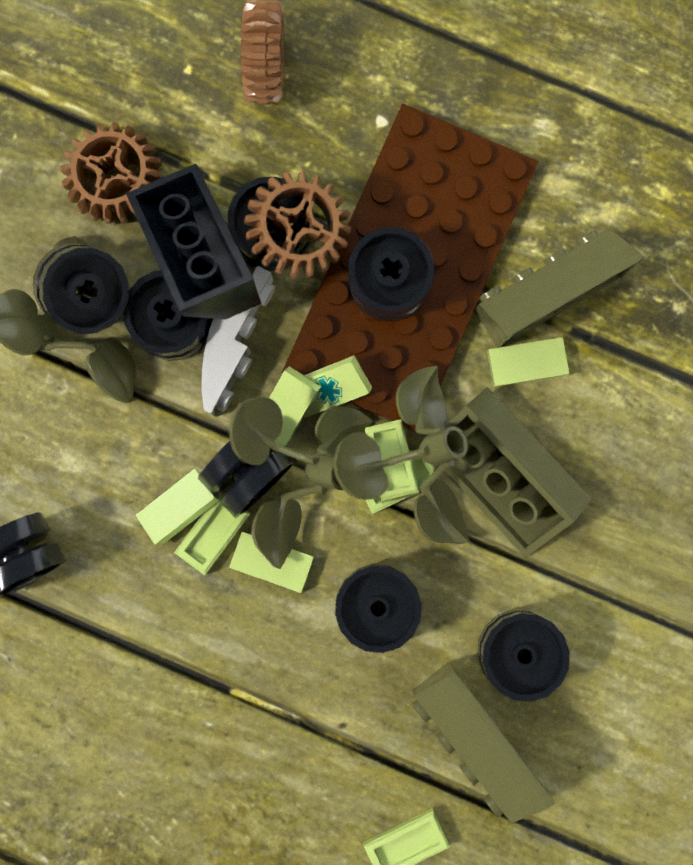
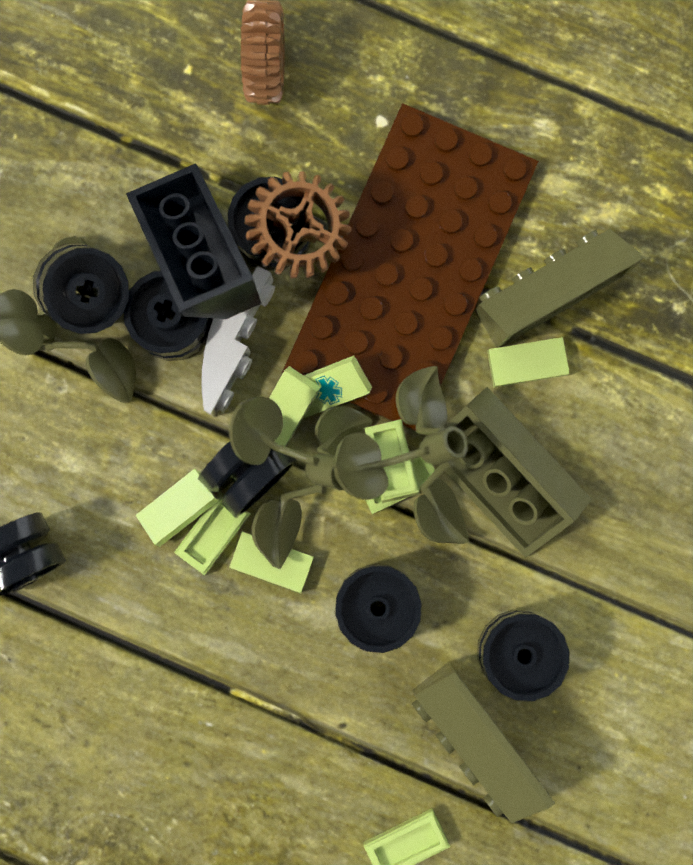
medium nougat gear [60,121,163,224] -> none
black wheel [348,227,434,322] -> none

